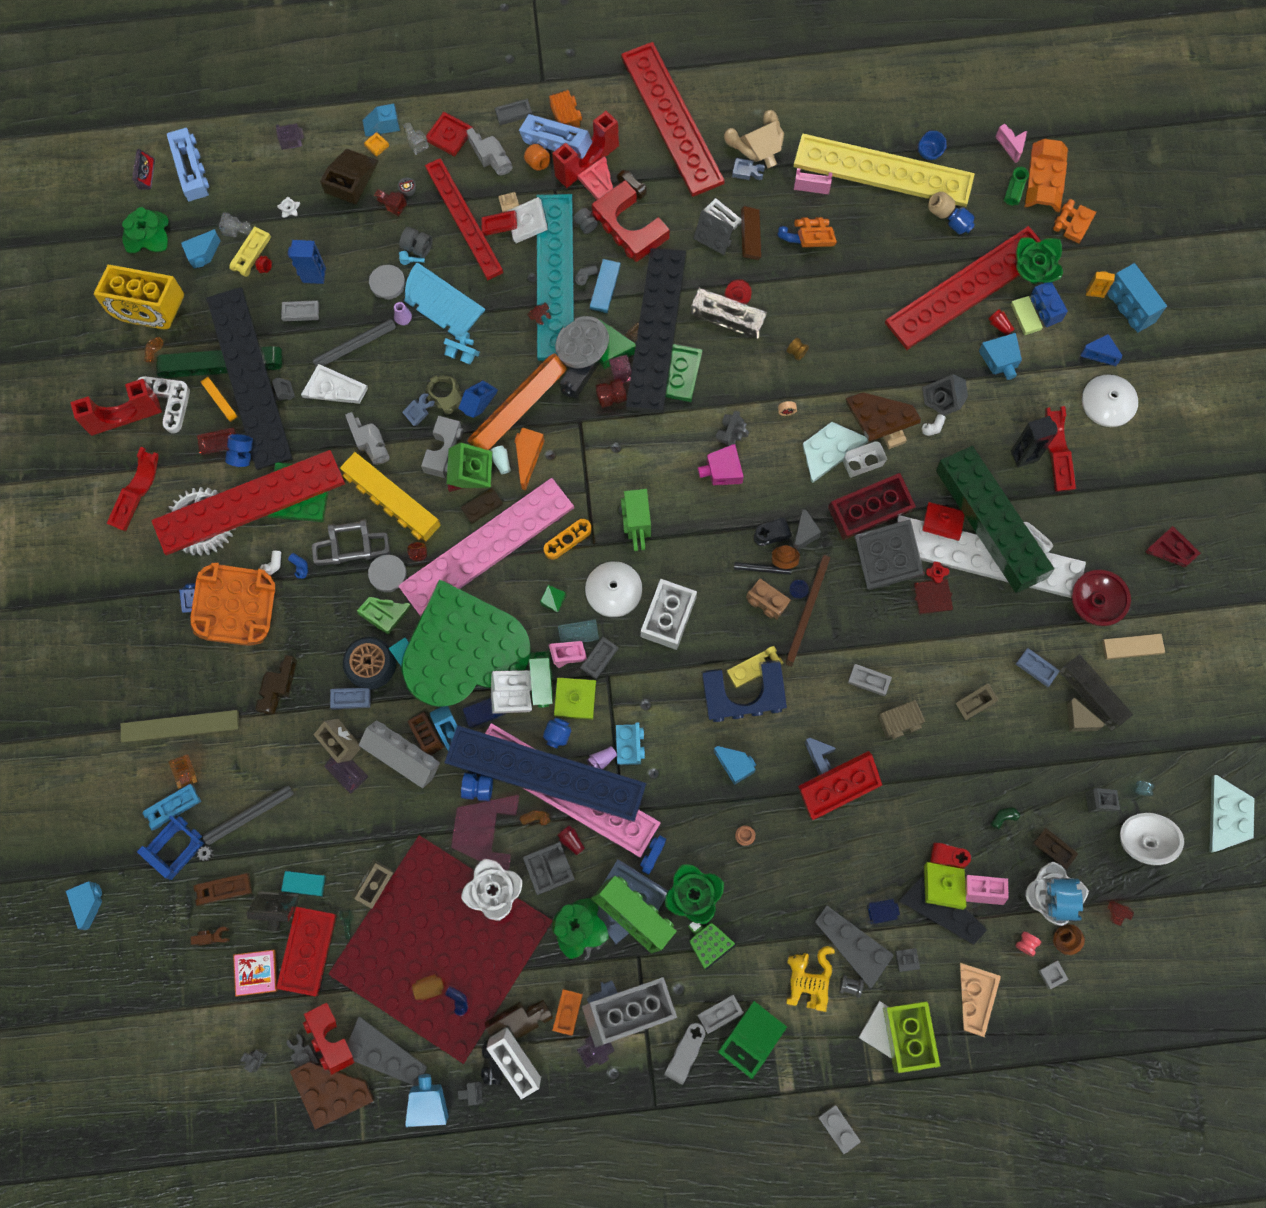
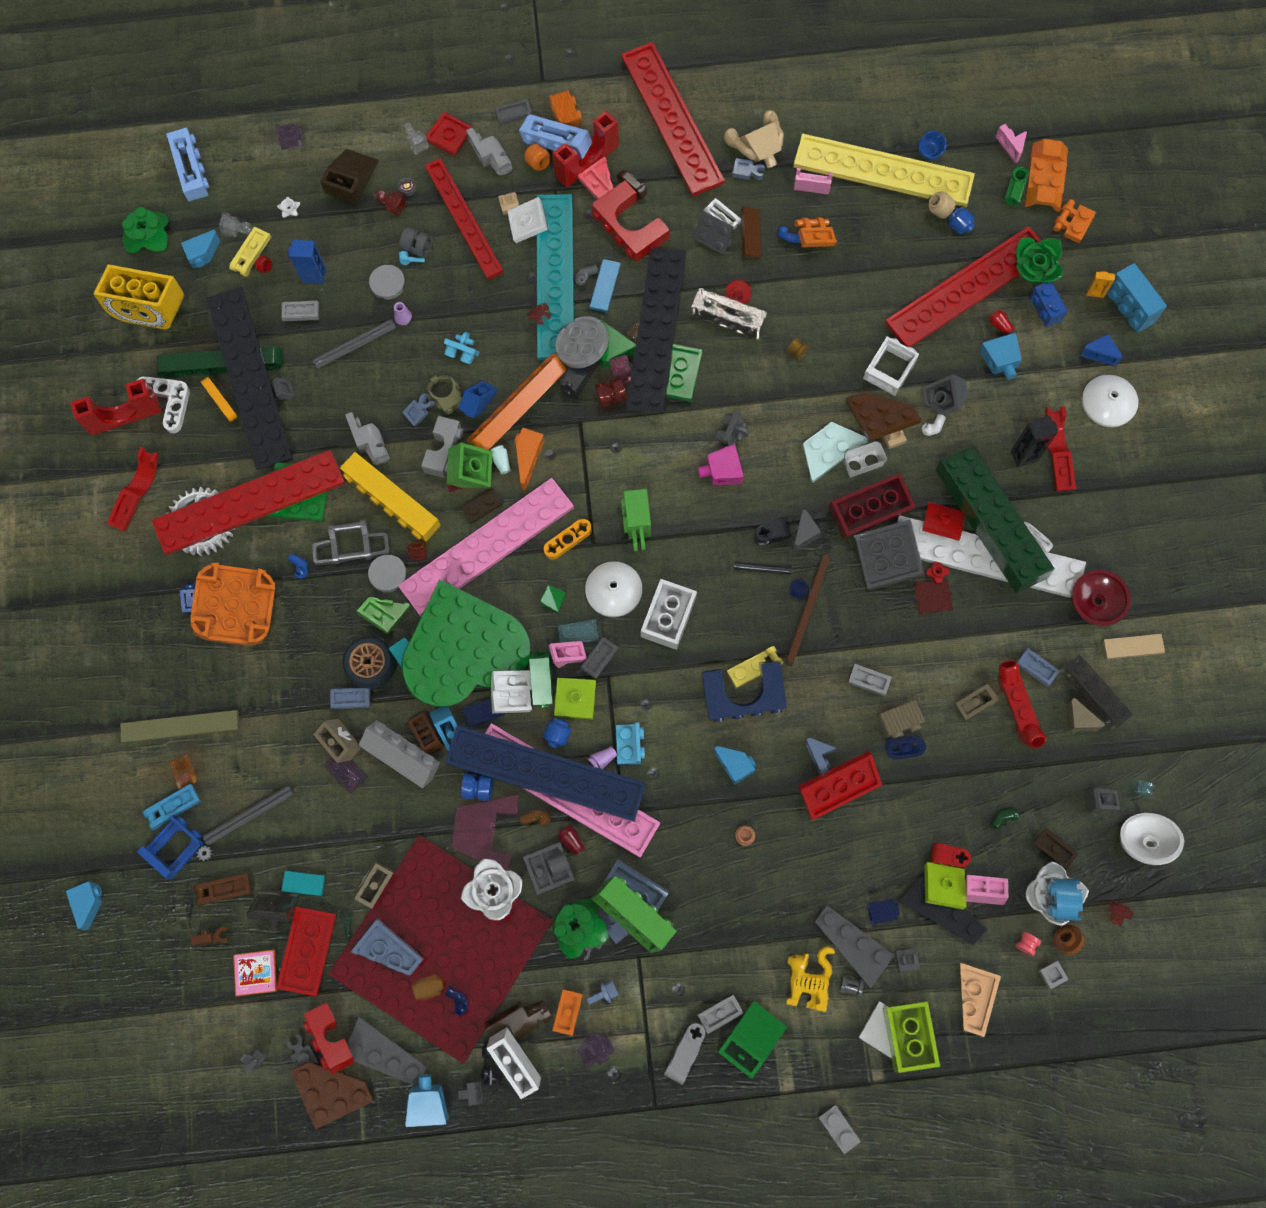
slope [132,149,155,190] -> none
clear orange arm [144,337,164,363] -> none
clear red plate [197,428,236,455] -> none
blue wheel [225,434,253,467] -> none
dark brown plate [255,655,297,714] -> none
white arm [260,551,282,576] -> none
white wing [301,364,368,404] -> none
dark azure slope [363,104,400,137] -> none
light orange tile [364,132,389,157] -> none
medium azure piece [404,262,485,337] -> none
red tile [482,210,517,236] -> none
dark grey wheel [573,208,598,234] -> none
light grey brick [582,977,677,1048] -> none
blue plate [640,835,667,875] -> none
green brick [665,864,724,924] -> none
bright green torso [688,922,736,971] -> none
medium nougat bracket [746,579,791,620] -> none
dark orange plate [771,545,800,569] -> none
light nougat tile [778,401,797,416] -> none
yellowish green tile [1011,296,1043,335] -> none
dark red wing [1145,526,1201,567] -> none
light aqua wing [1209,775,1254,853] -> none
none -> sand blue wing [351,919,424,976]
none -> white window [863,337,919,396]
none -> clear blue plate [885,735,926,760]
none -> red plate [997,660,1047,749]

